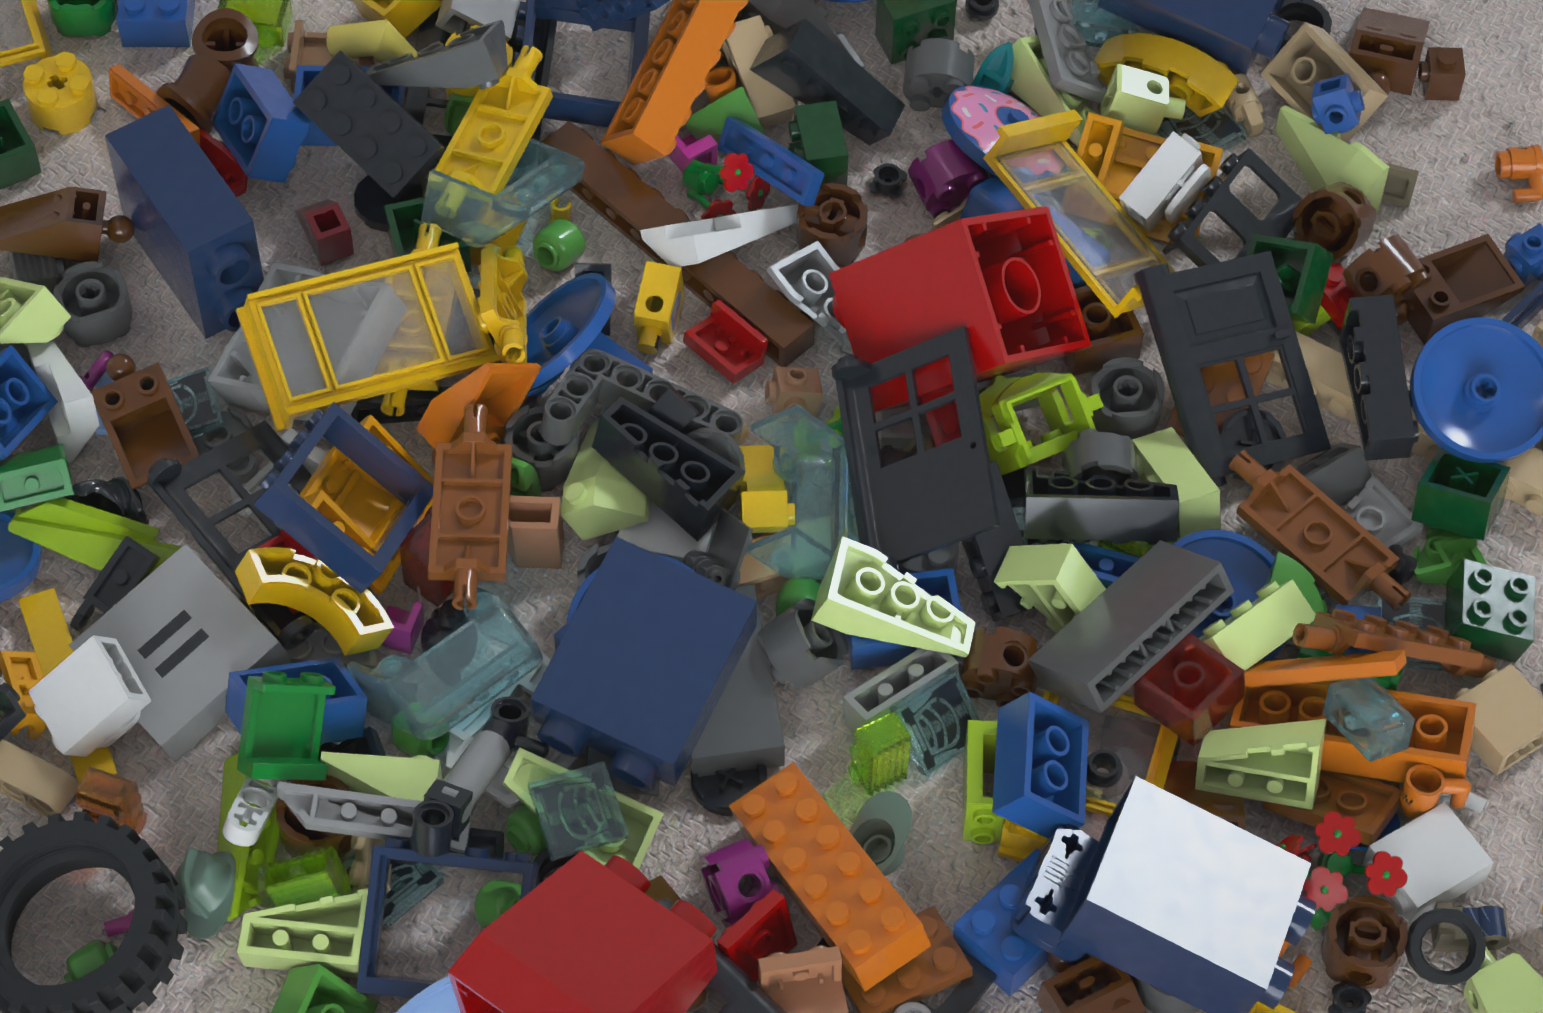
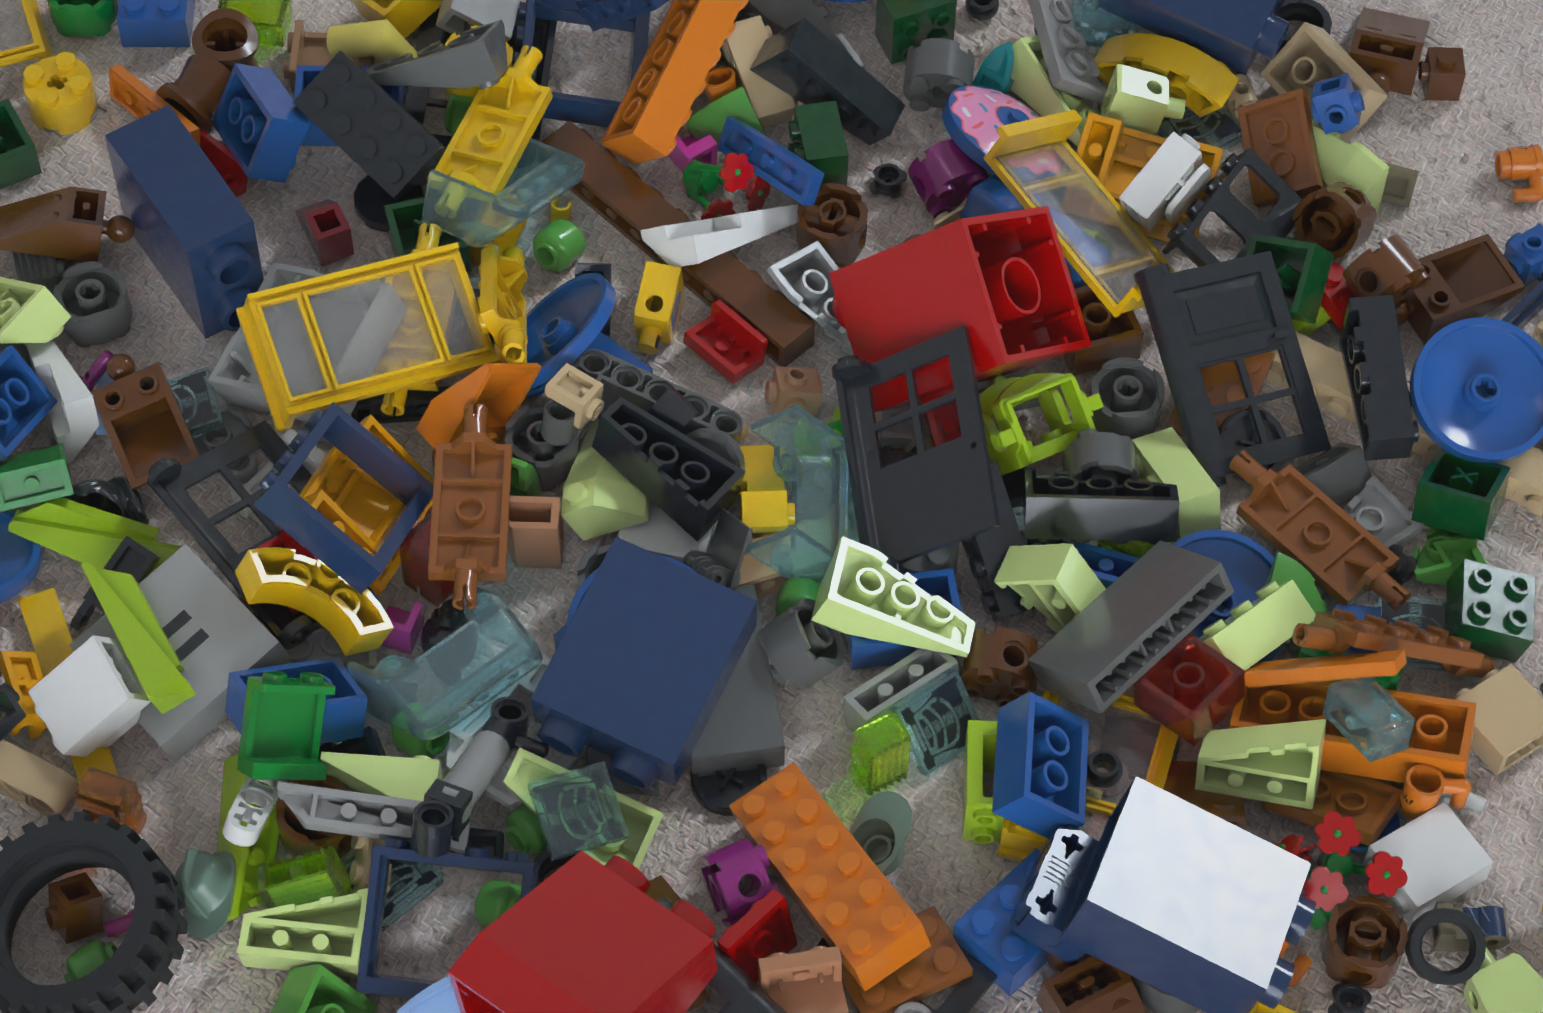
none -> reddish brown brick [45,872,103,944]
none -> lime wedge [80,562,197,715]
none -> tan bracket [544,363,604,429]
none -> dark orange plate [1237,88,1323,208]

